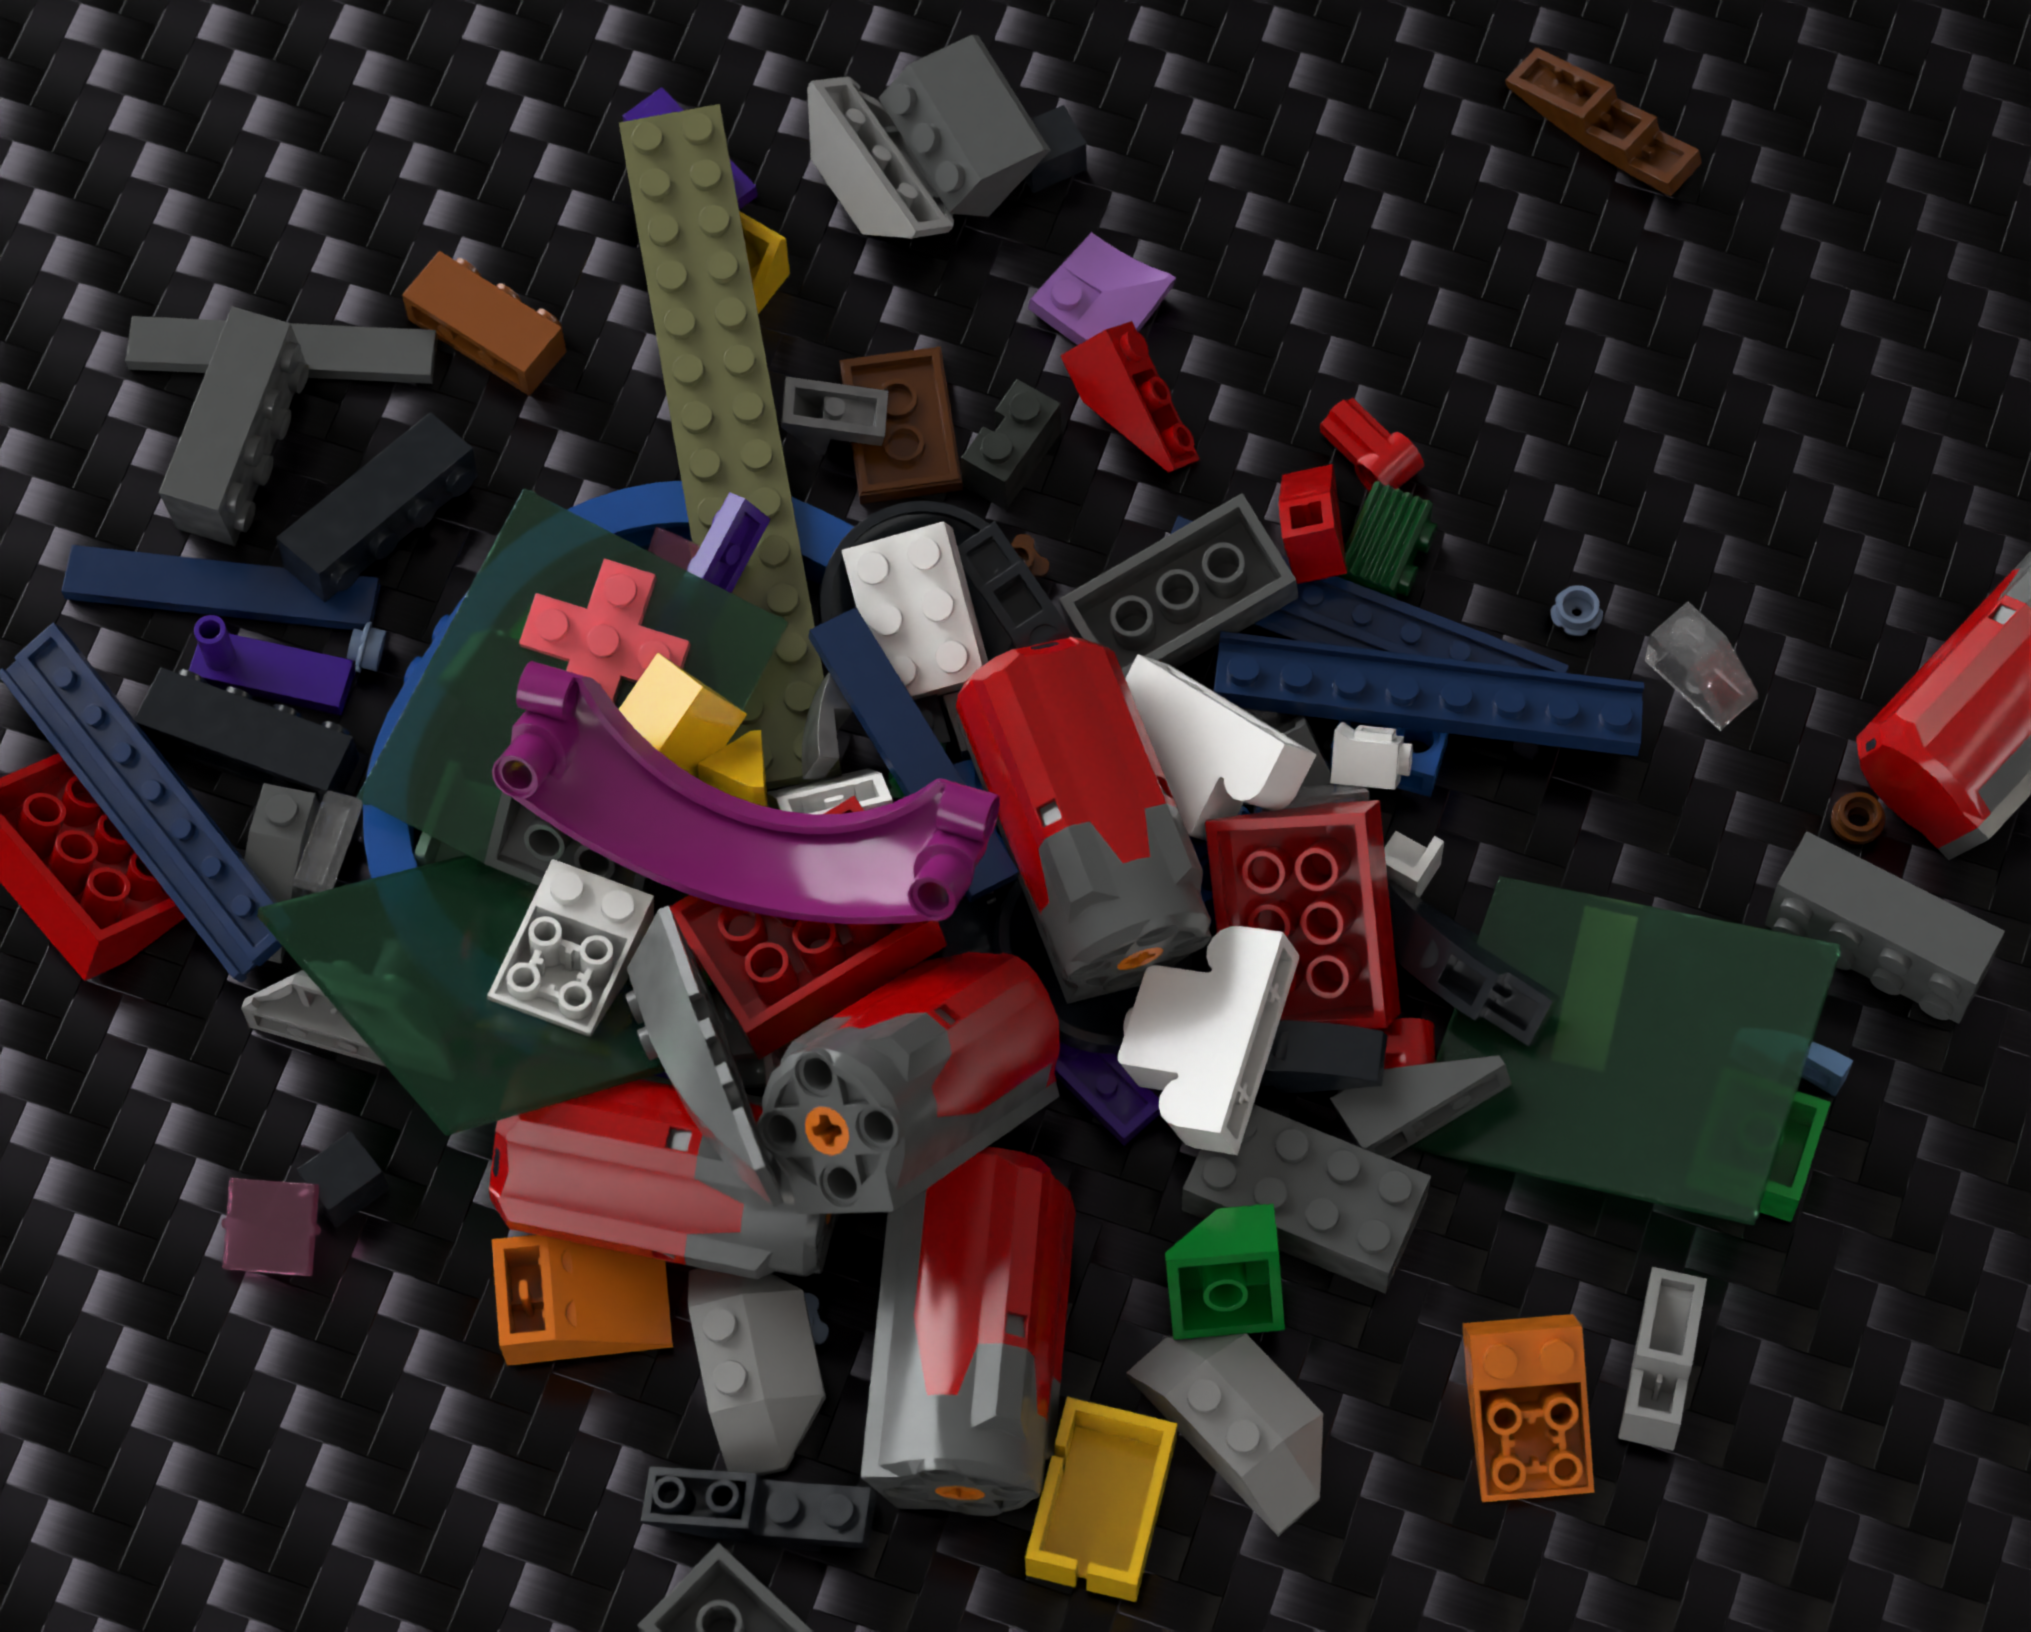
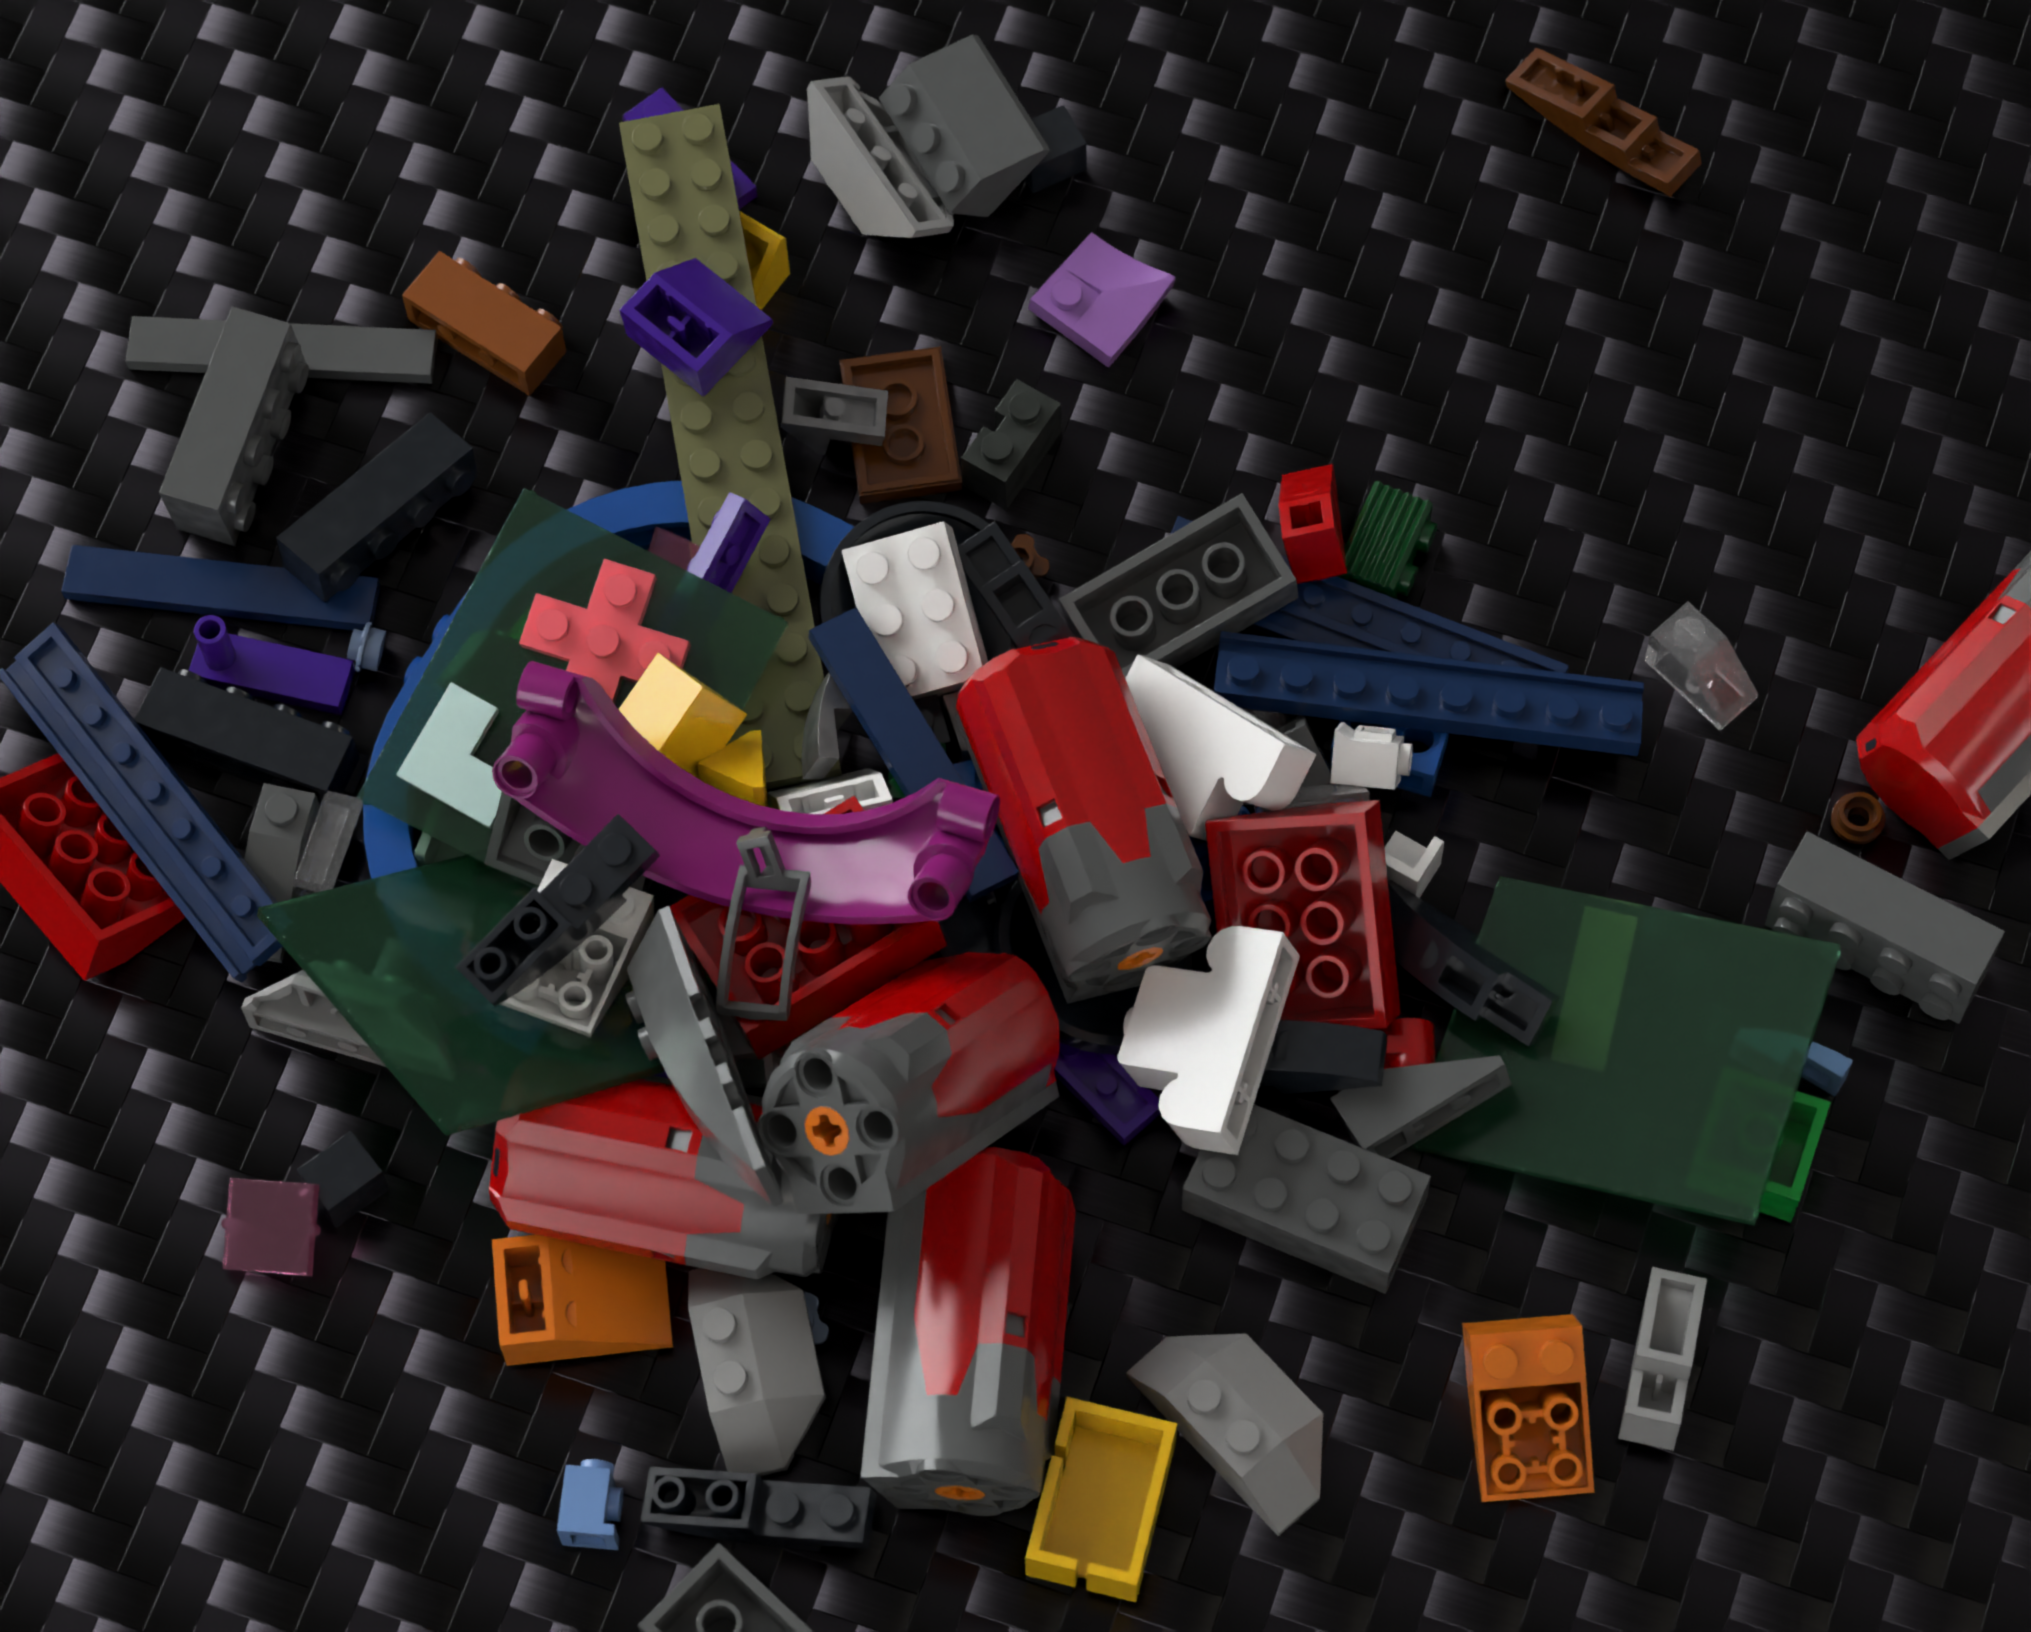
red slope [1060,321,1200,473] -> none
green slope [1165,1203,1285,1340] -> none
red piece [1320,398,1424,492] -> none
sand blue plate [1551,586,1603,636] -> none
none -> light aqua tile [396,682,502,830]
none -> black slope [455,814,661,1007]
none -> medium blue brick [557,1459,623,1550]
none -> dark purple slope [619,258,773,397]
none -> dark grey sword [716,826,811,1021]

